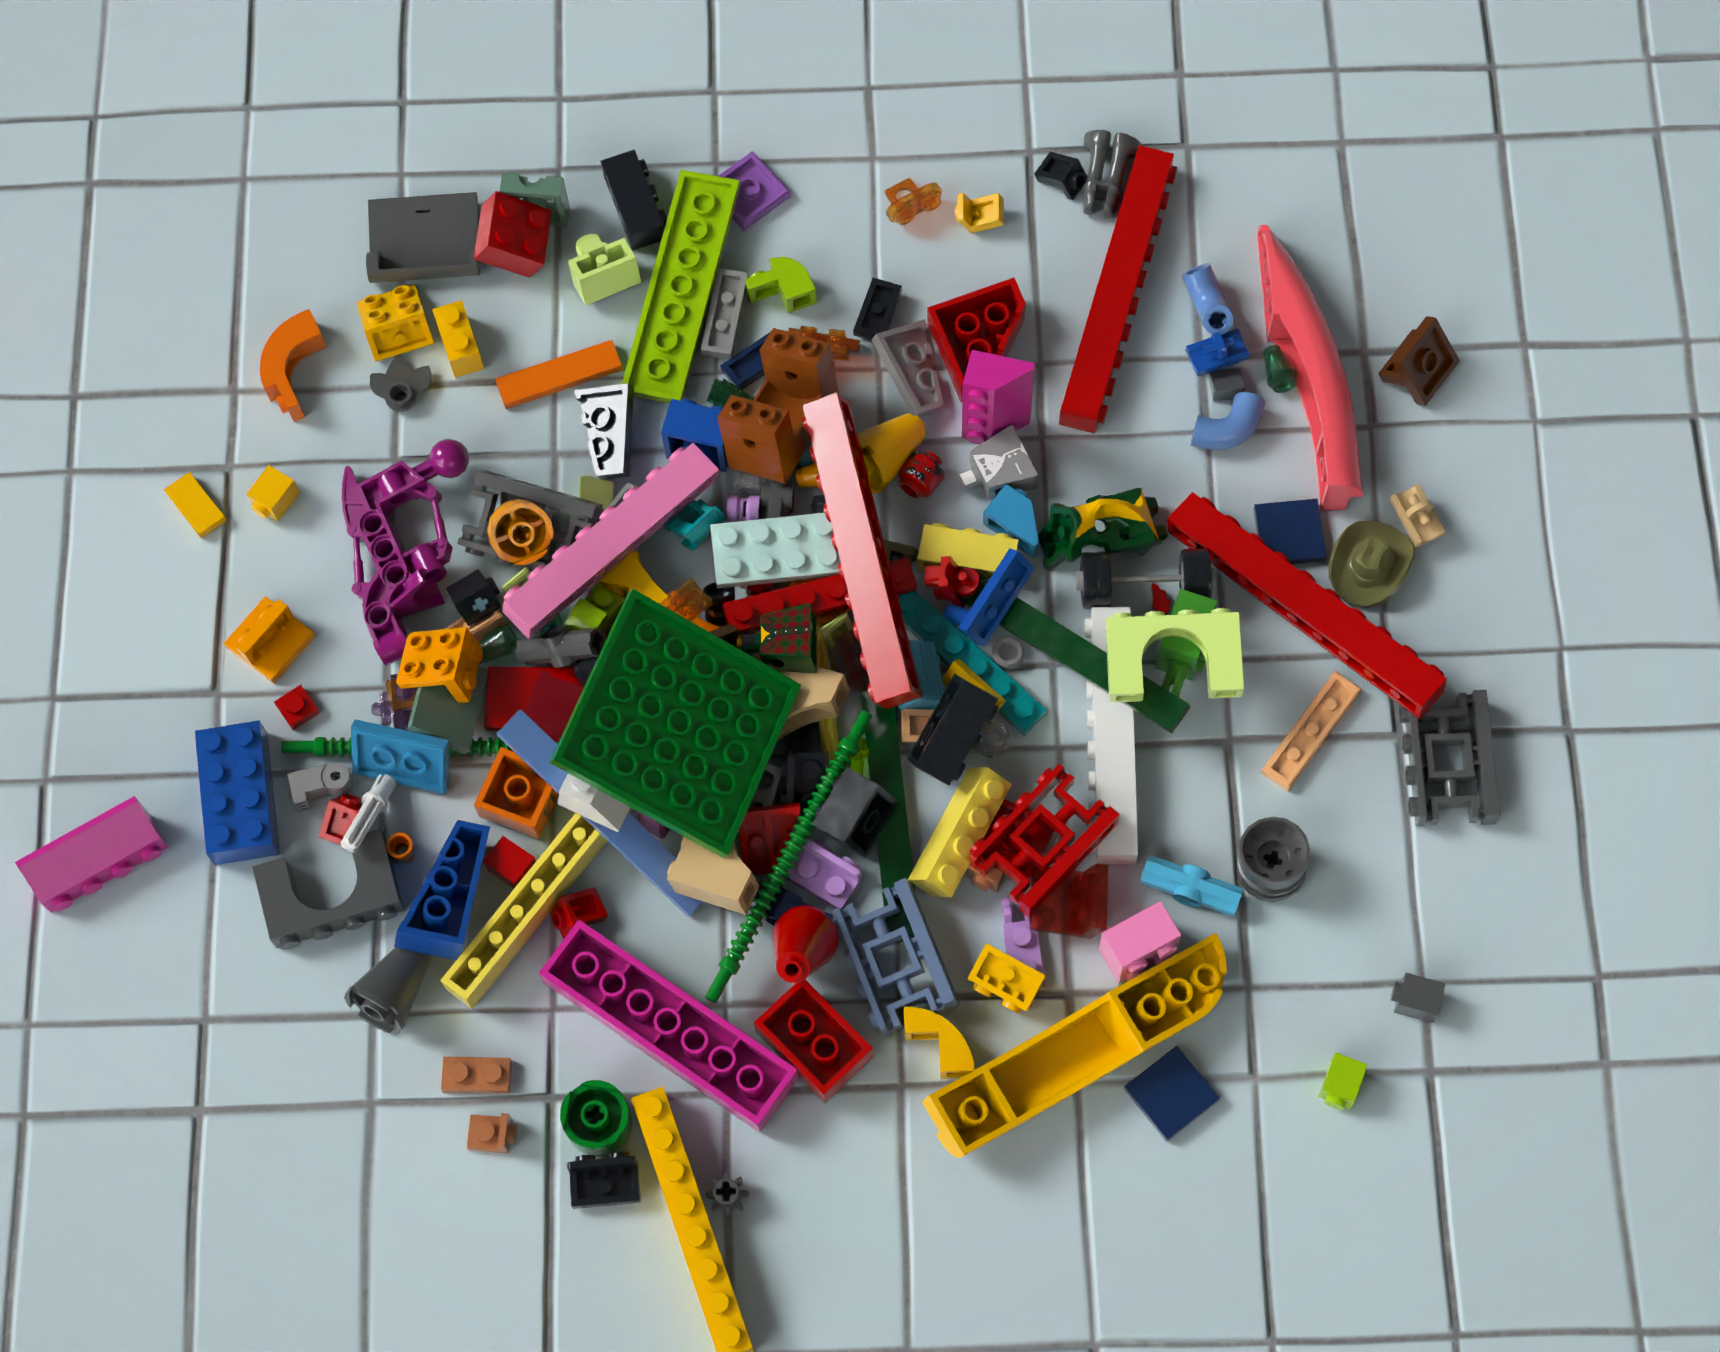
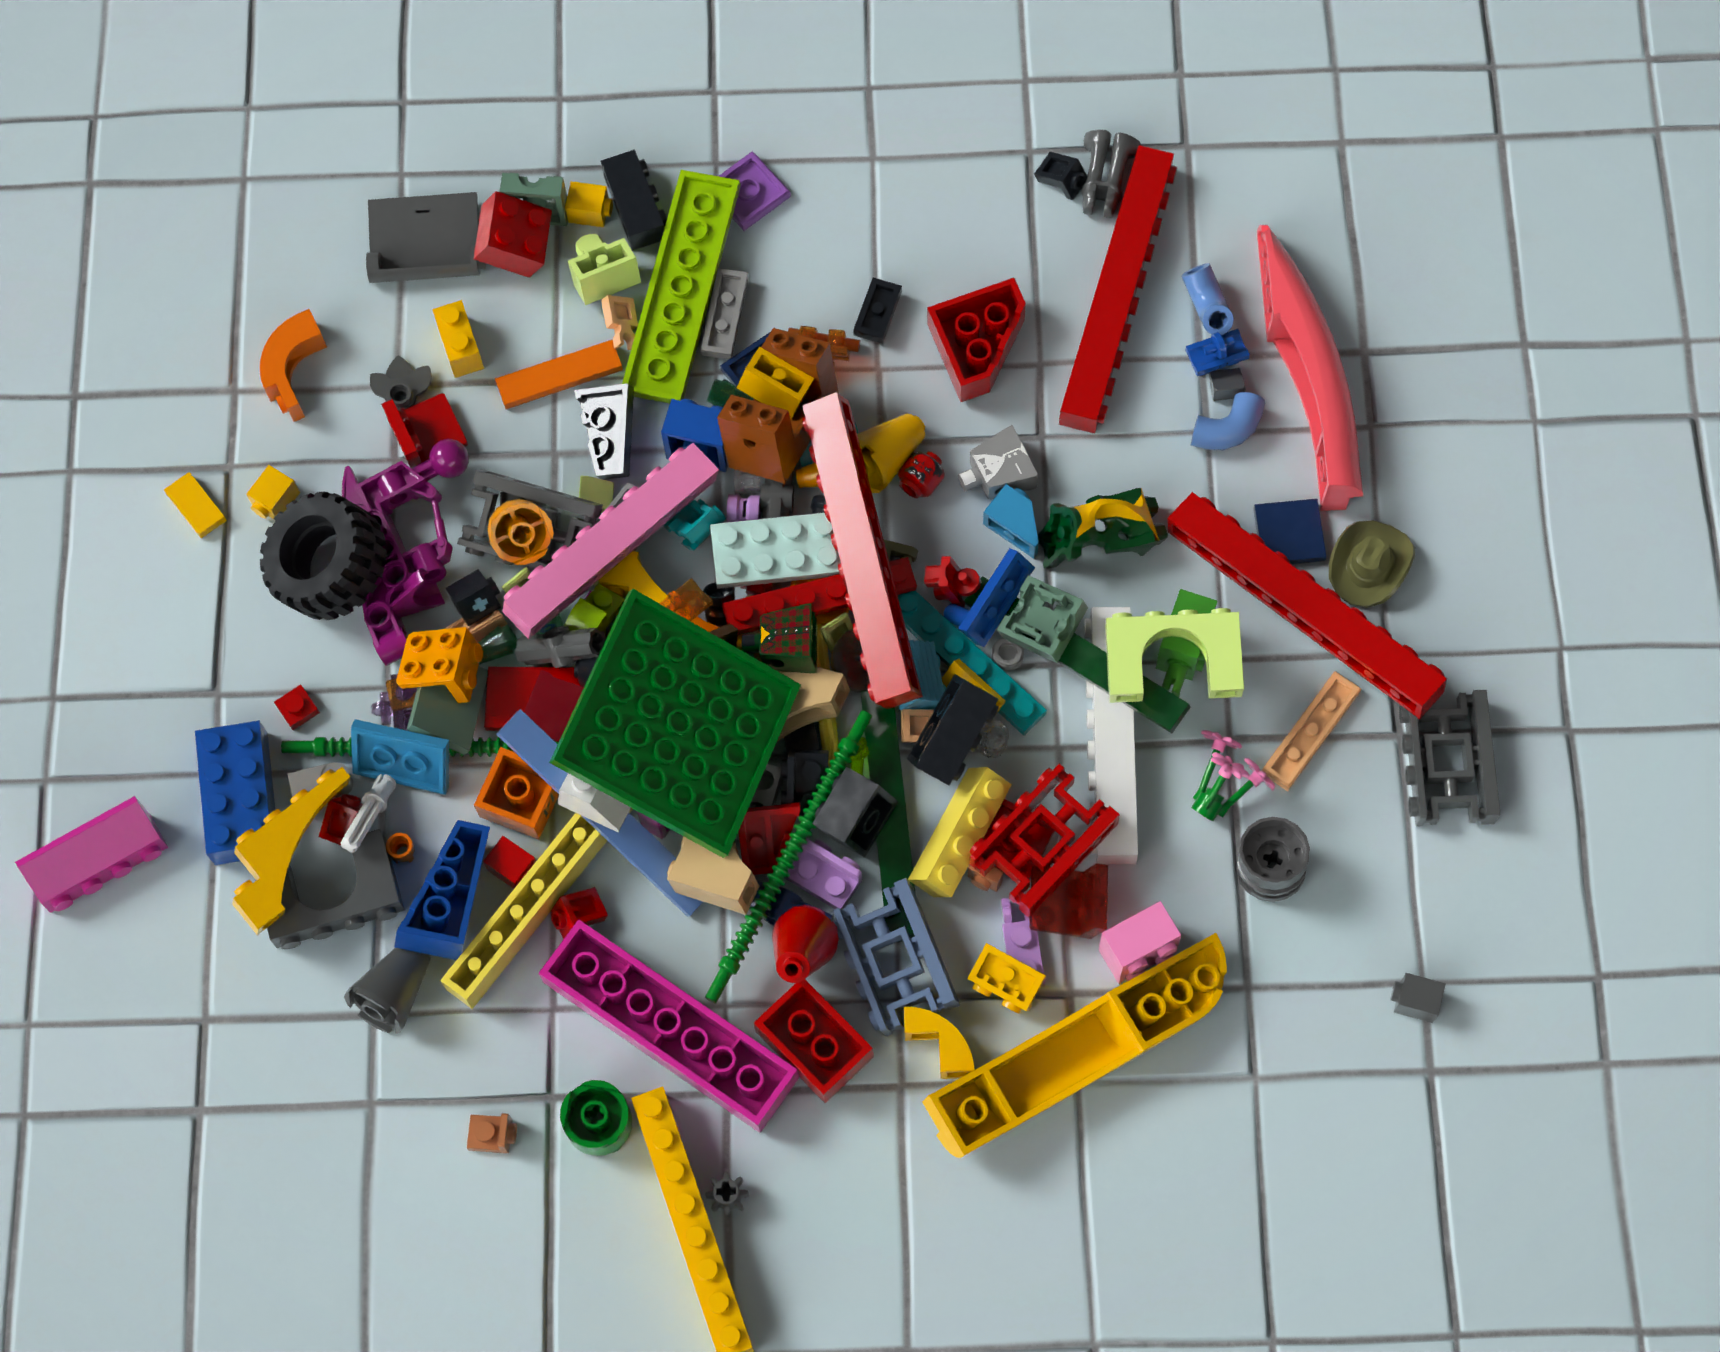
light orange bracket [223,596,316,684] -> none
yellow bracket [357,284,434,362] -> none
nougat plate [441,1056,512,1094] -> none
black bracket [567,1151,641,1209] -> none
lime brick [745,257,817,314] -> none
light grey wing [872,319,944,417] -> none
clear orange bracket [885,178,942,225] -> none
light yellow brick [917,523,1019,580] -> none
yellow bracket [955,193,1004,233] -> none
dark pink slope [962,350,1035,445] -> none
black axle [1076,548,1216,610] -> none
dark blue tile [1124,1045,1220,1142] -> none
medium azure piece [1139,855,1244,917] -> none
red piece [1151,583,1171,615] -> none
clear green cone [1263,345,1297,393] -> none
lime brick [1318,1052,1368,1110] -> none
reddish brown bracket [1378,316,1460,406] -> none
tan hips [1389,484,1446,547] -> none
none -> yellow arch [232,767,350,935]
none -> black tyre [260,492,387,620]
none -> red bracket [381,393,468,468]
none -> yellow brick [565,181,613,228]
none -> light nougat plate [601,295,638,350]
none -> yellow brick [737,347,814,419]
none -> sand green brick [997,575,1088,663]
none -> plant [1191,730,1275,821]

